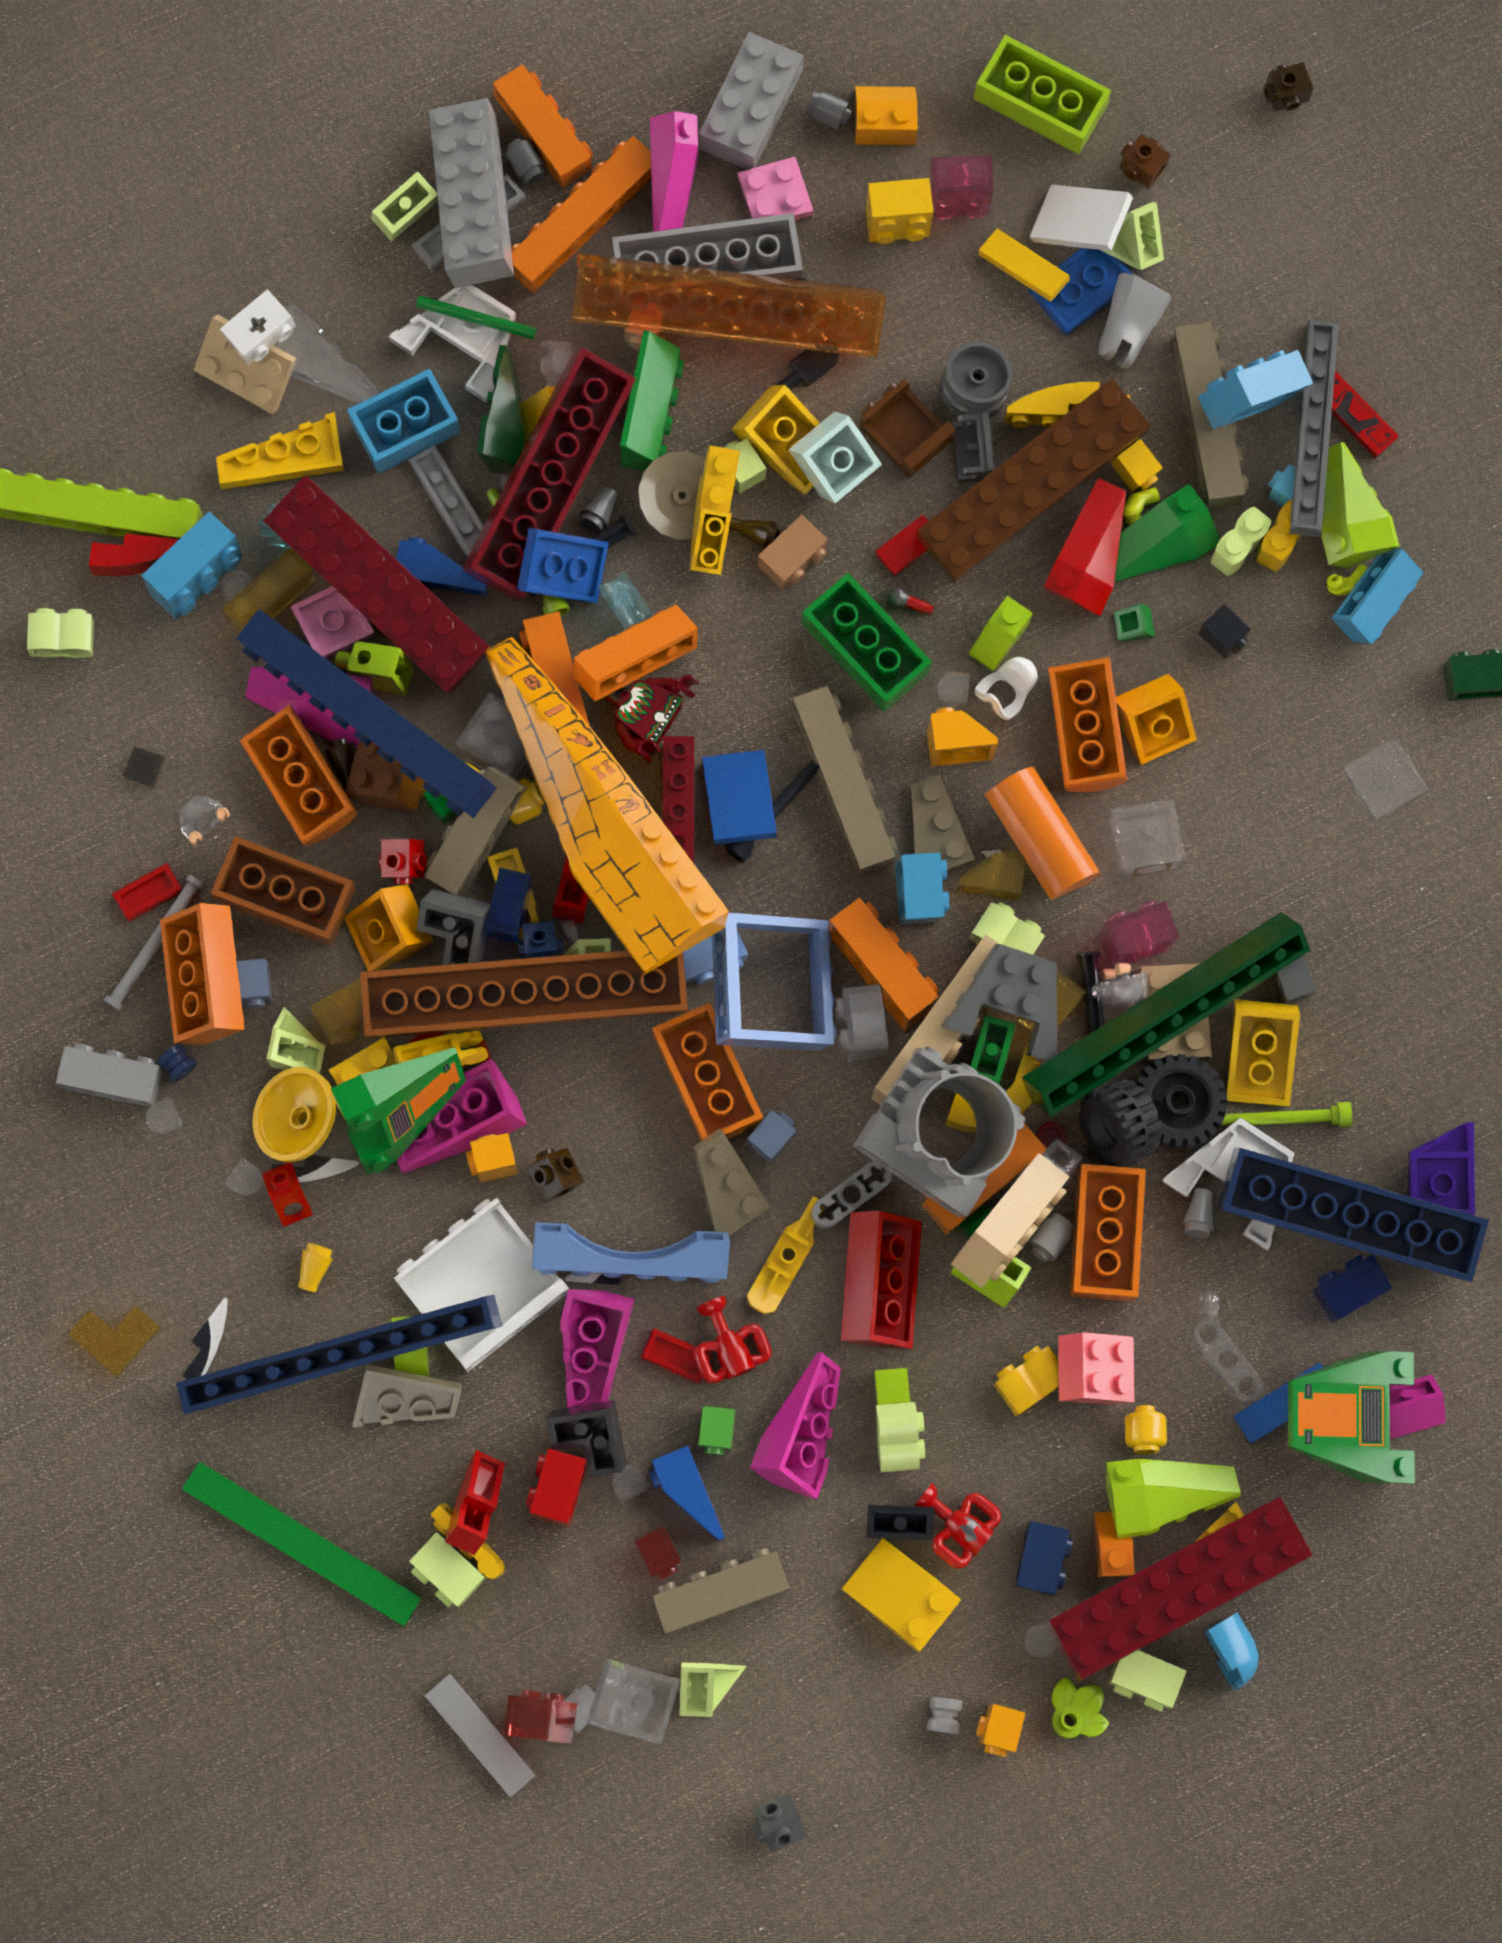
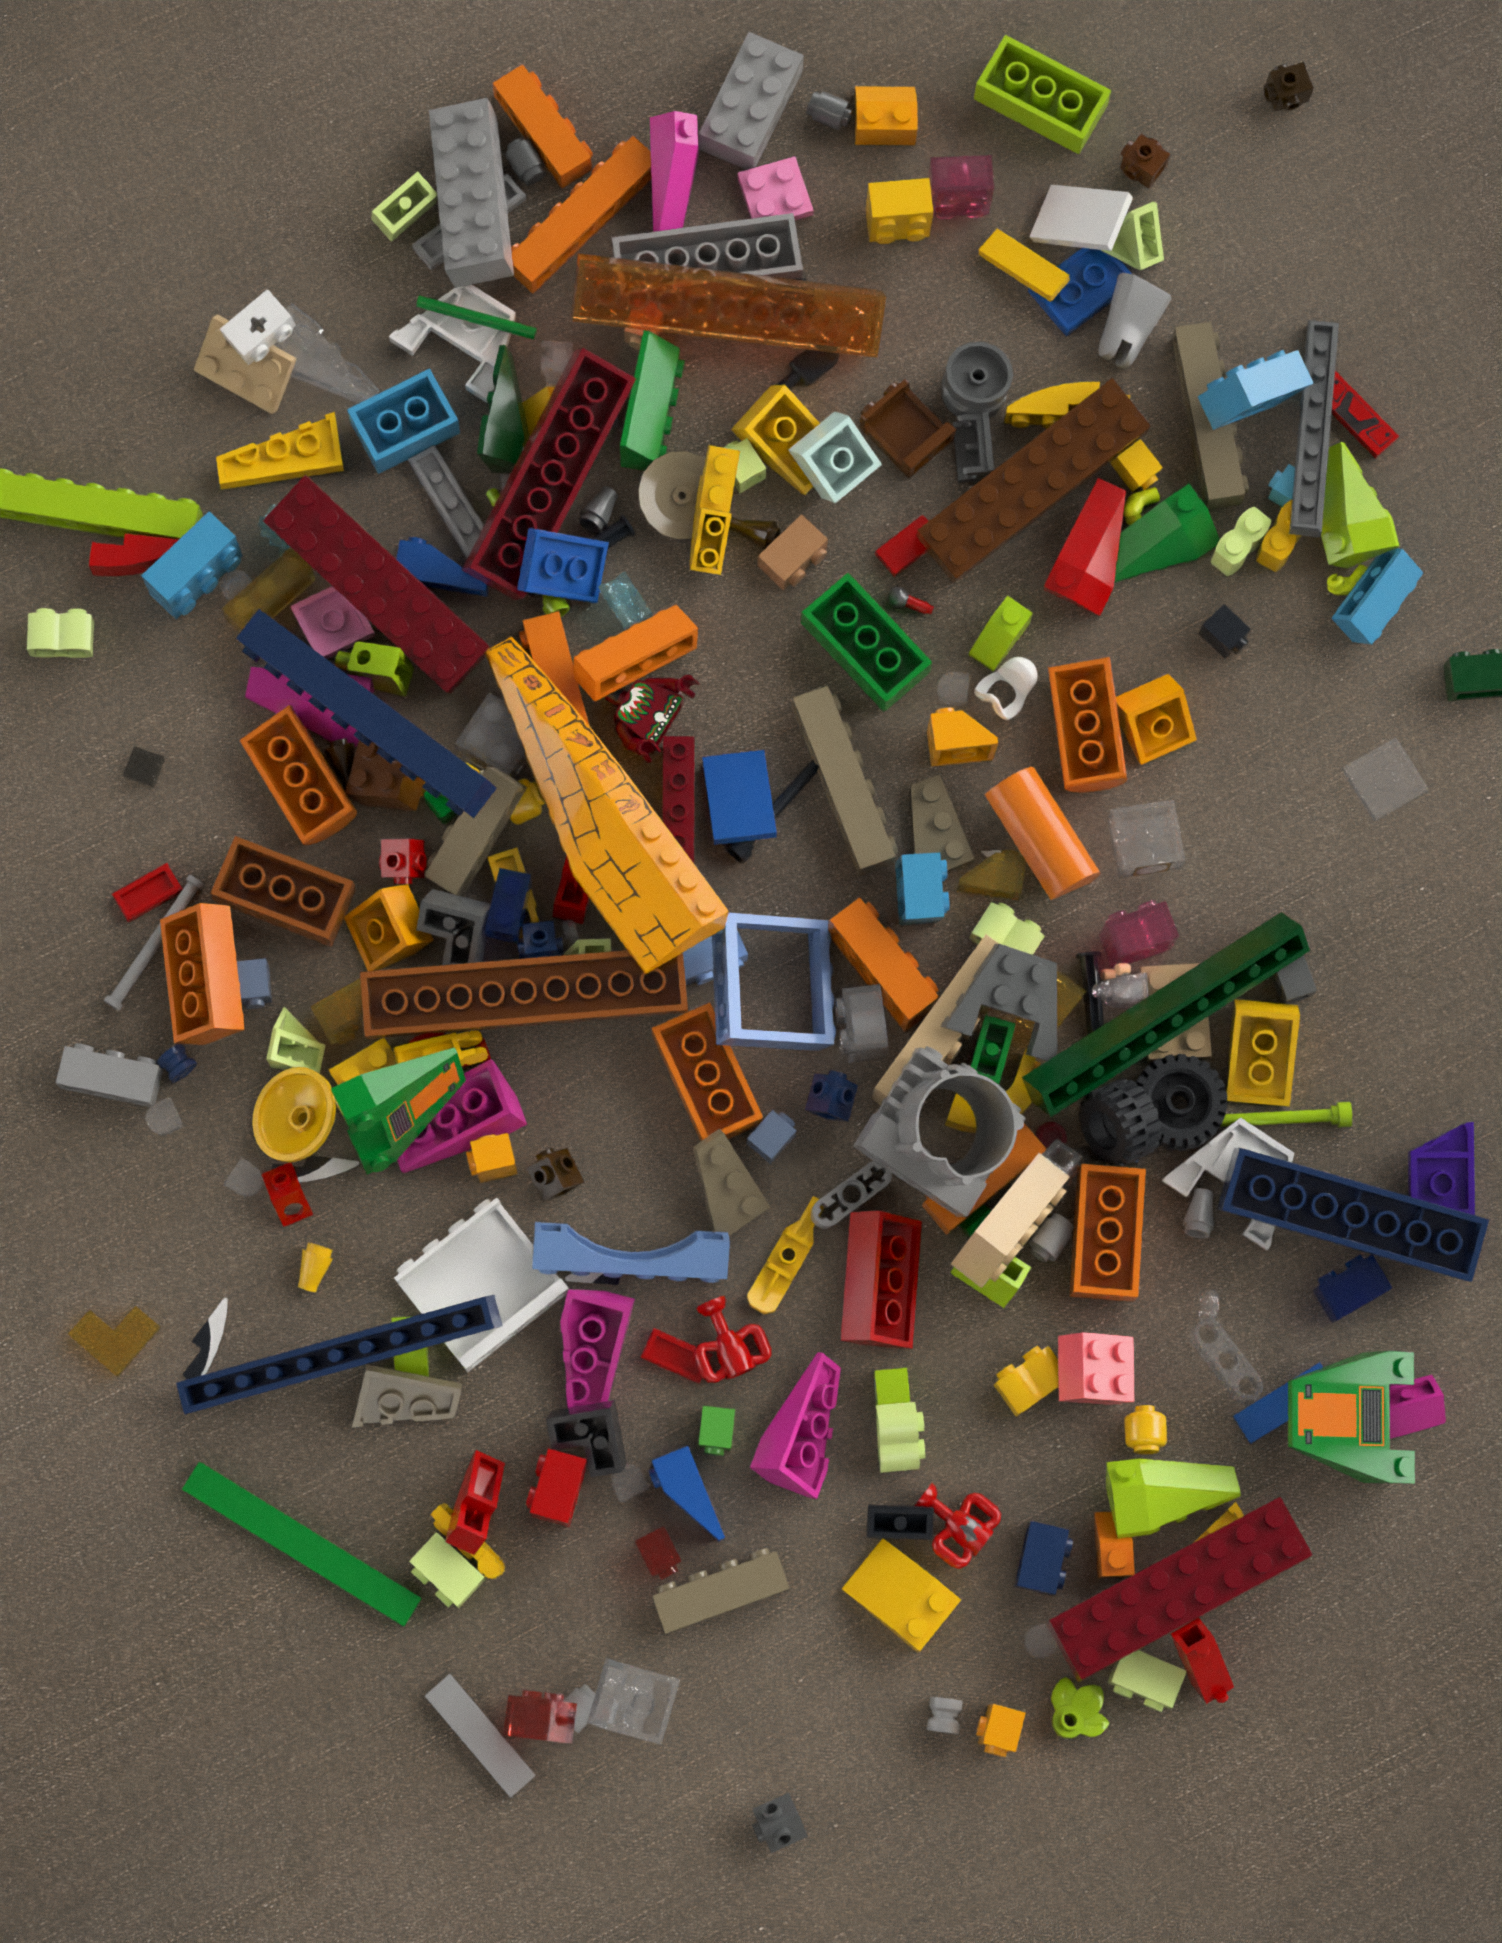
clear piece [176,793,230,846] -> none
yellowish green slope [679,1663,747,1717] -> none
green slope [1113,603,1155,642] -> none
dark azure brick [1203,1612,1259,1690] -> none
none -> dark blue brick [805,1070,858,1122]
none -> red brick [1171,1617,1234,1704]

